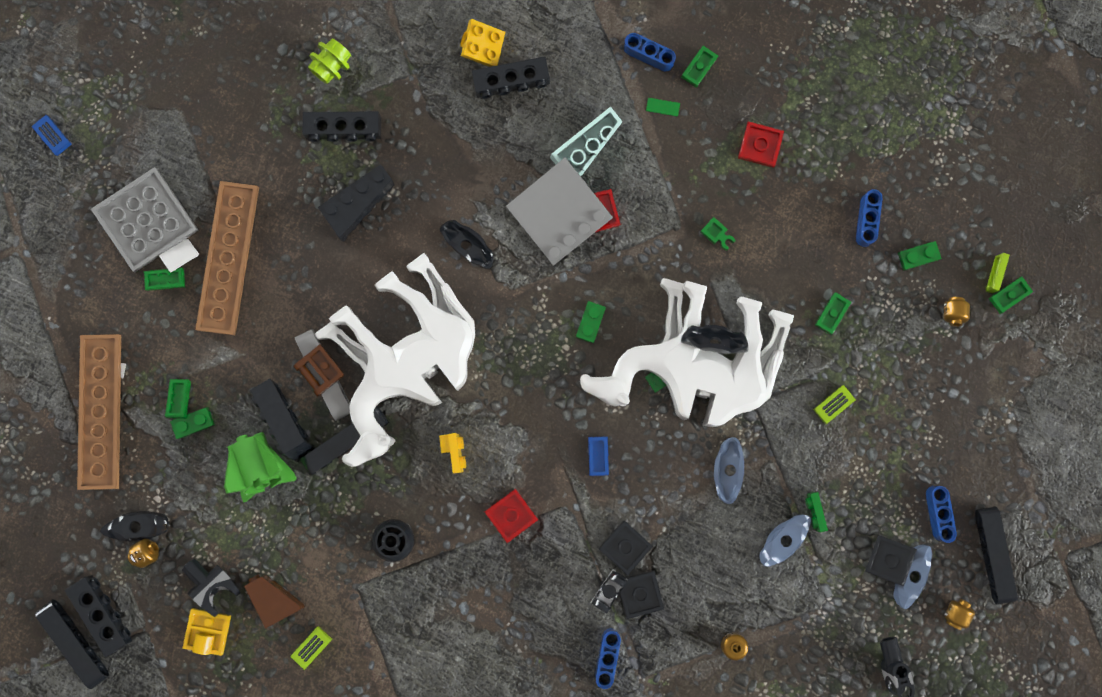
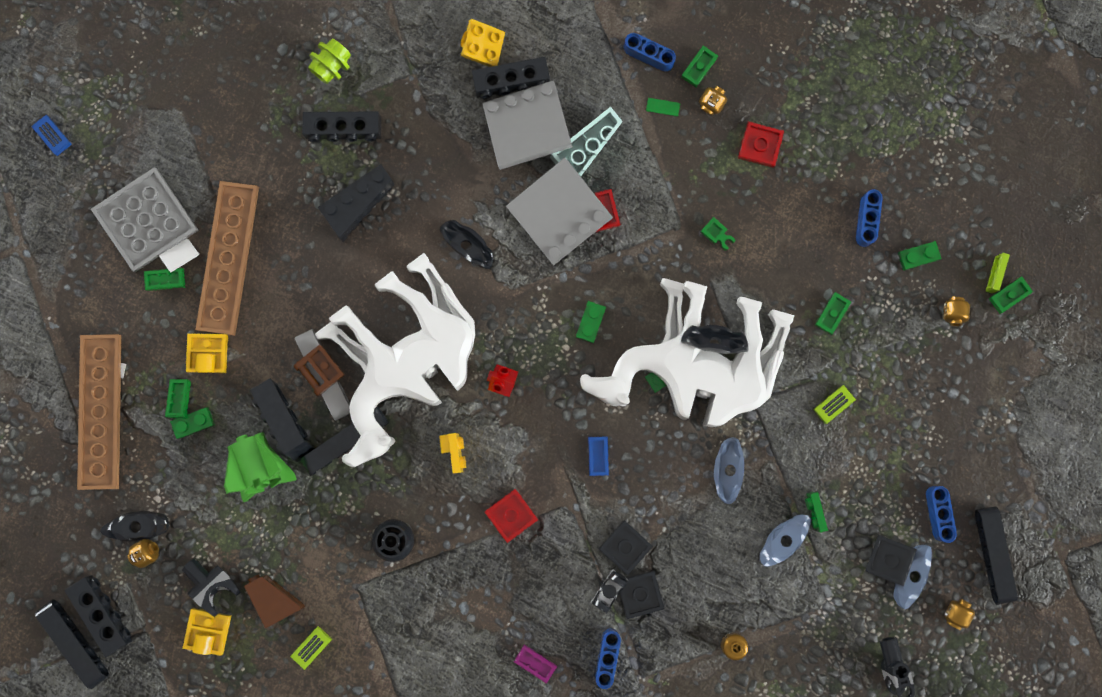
none -> yellow plate [186,334,228,373]
none -> light grey plate [482,80,572,170]
none -> red brick [487,364,518,397]
none -> magenta plate [513,644,557,684]
none -> pearl gold head [699,86,727,116]

